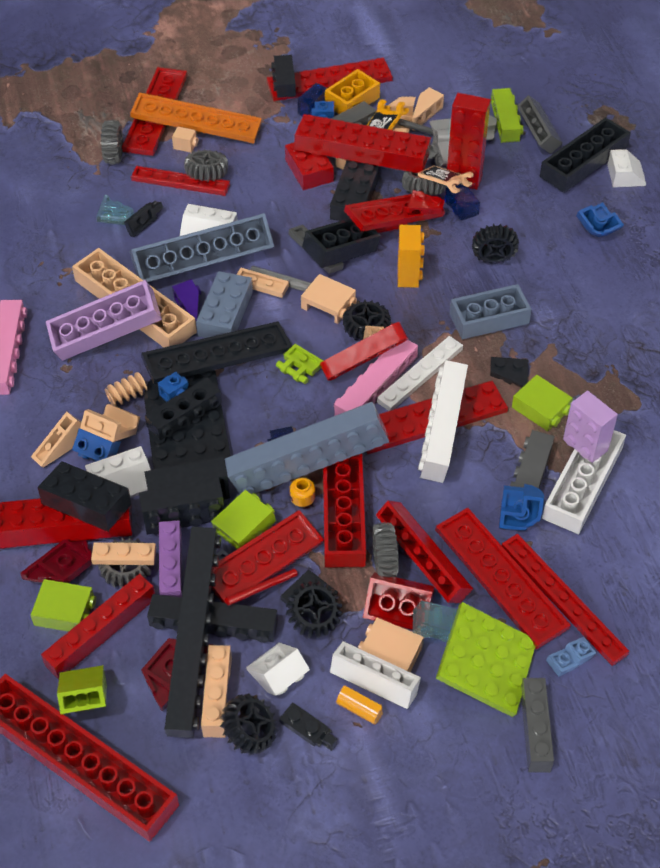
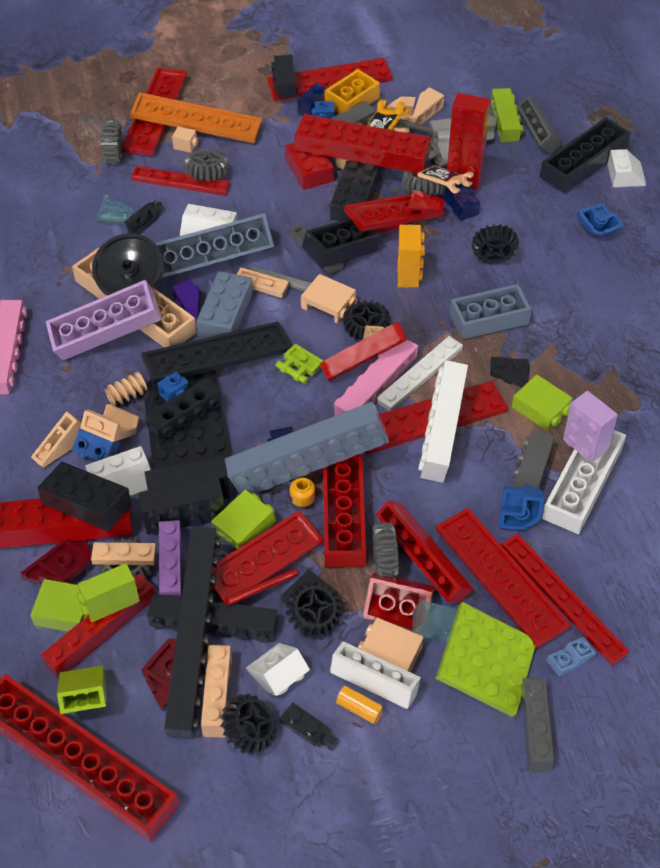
none -> lime brick [76,563,140,622]
none -> black dish [92,233,164,296]

